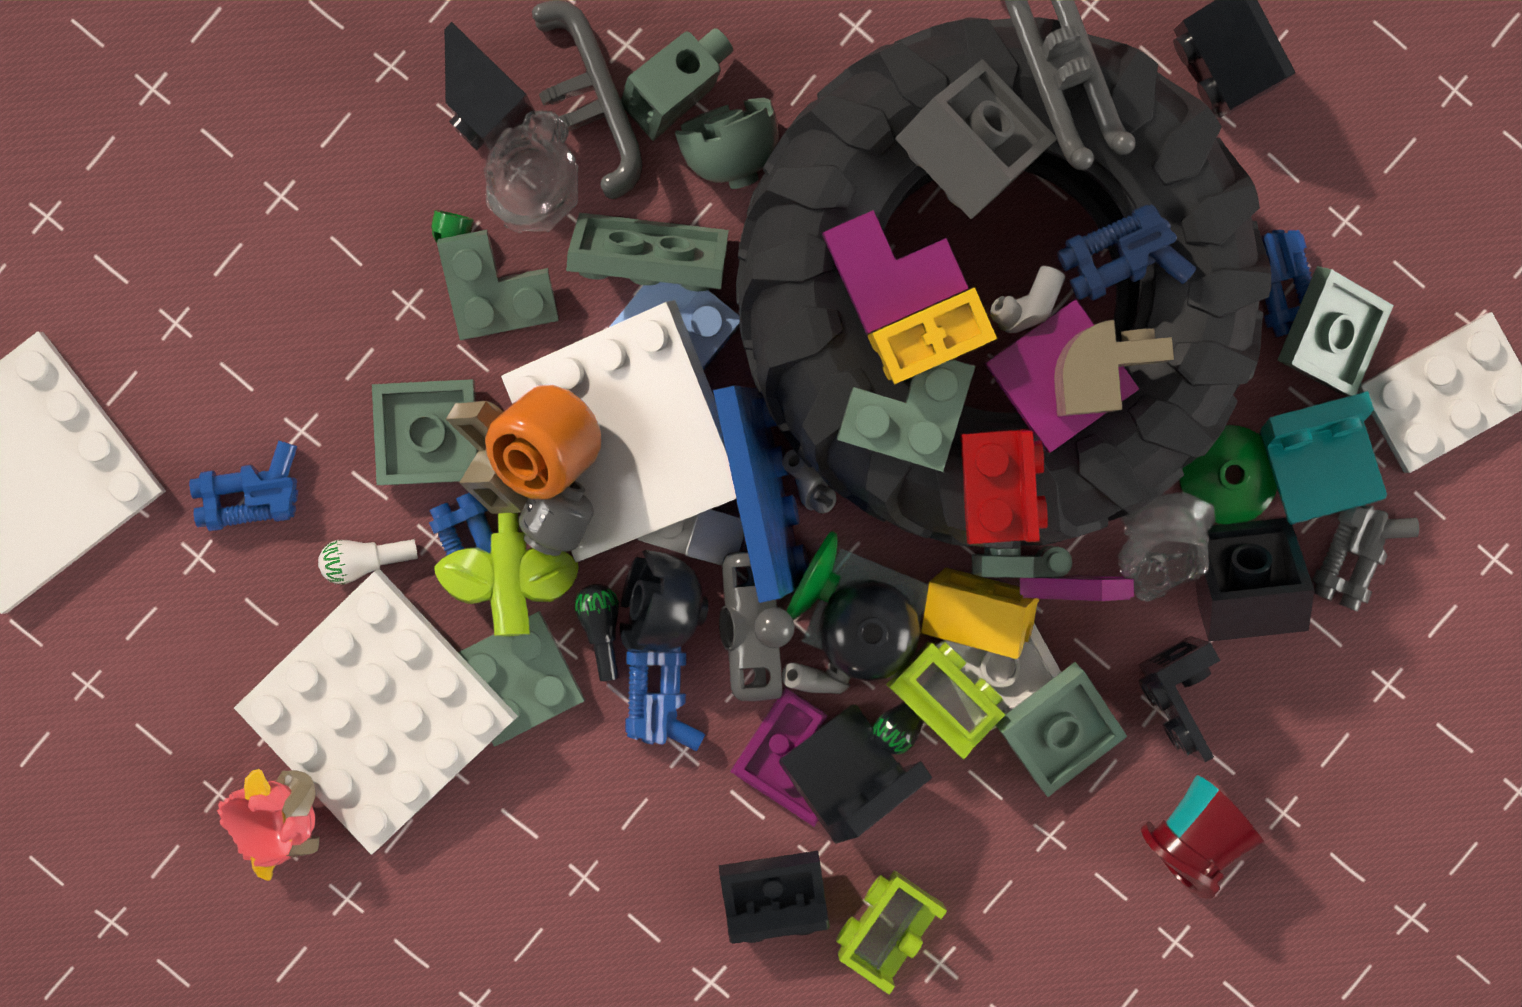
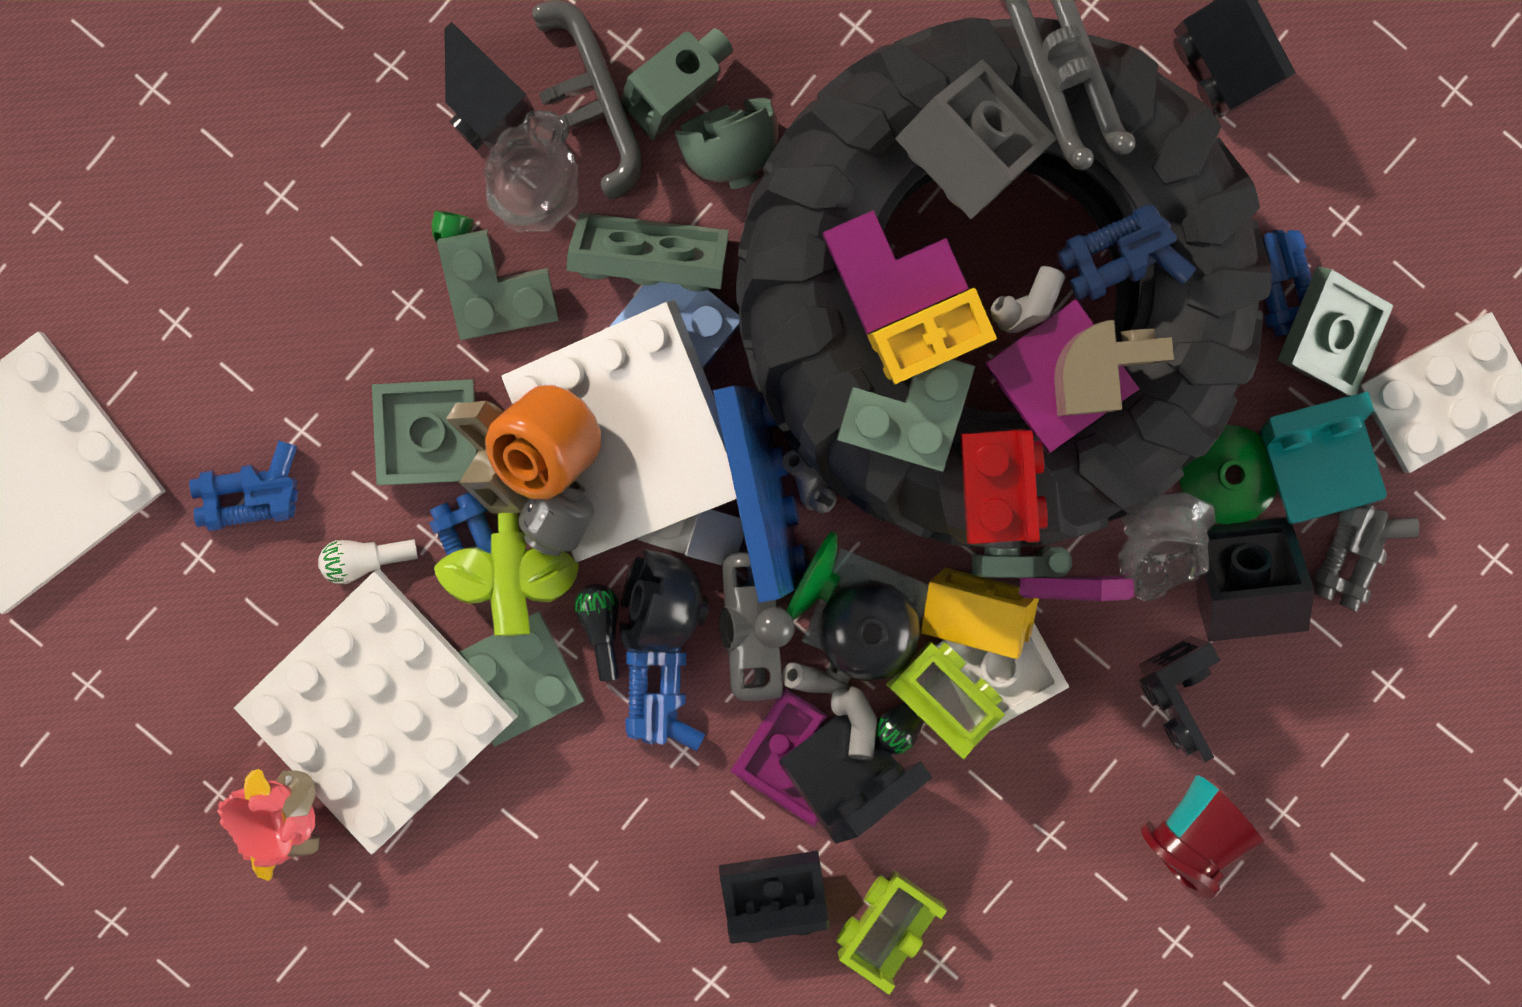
sand green plate [995,662,1127,797] -> none
none -> light grey arm [831,686,877,760]

